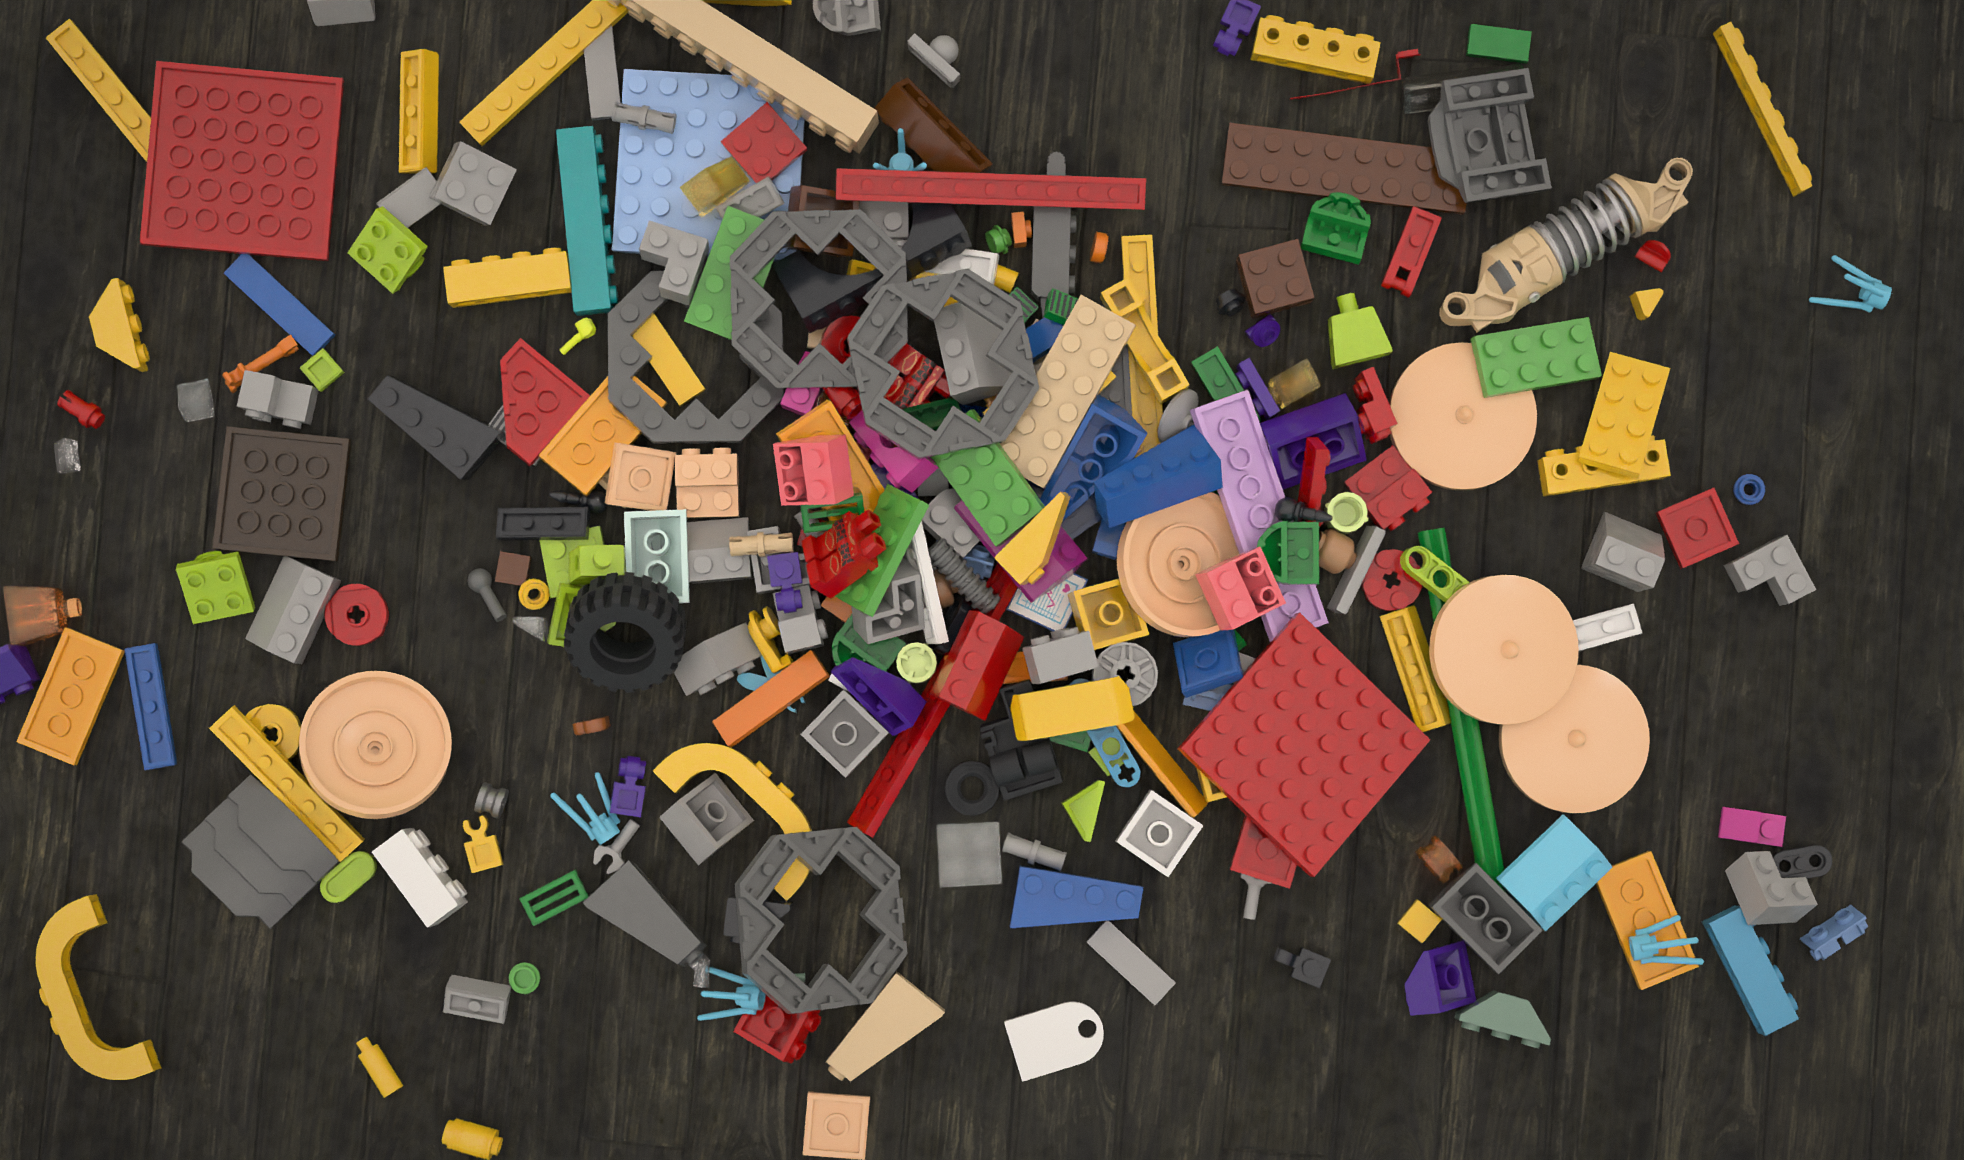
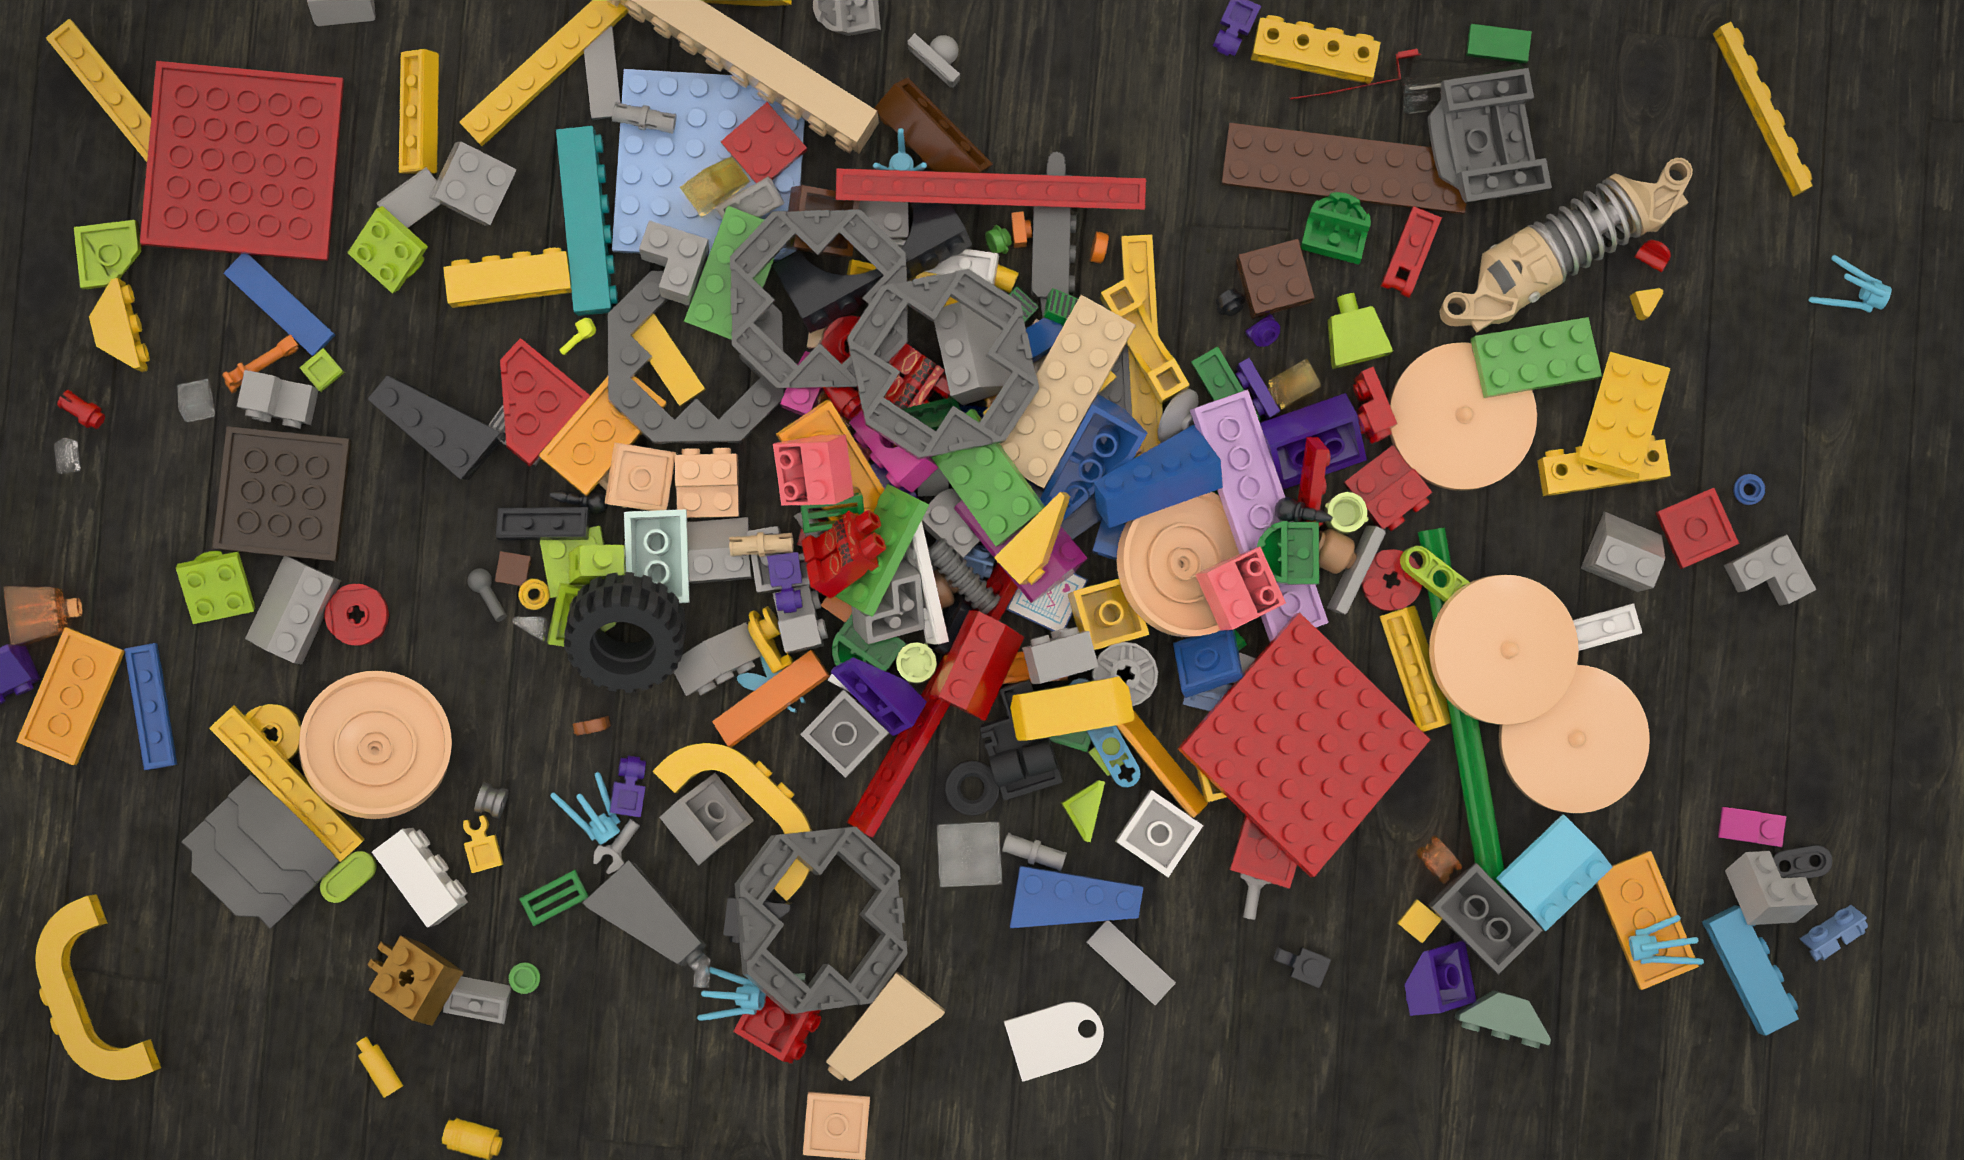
none -> lime plate [74,220,141,289]
none -> pearl gold hinge [368,936,464,1026]

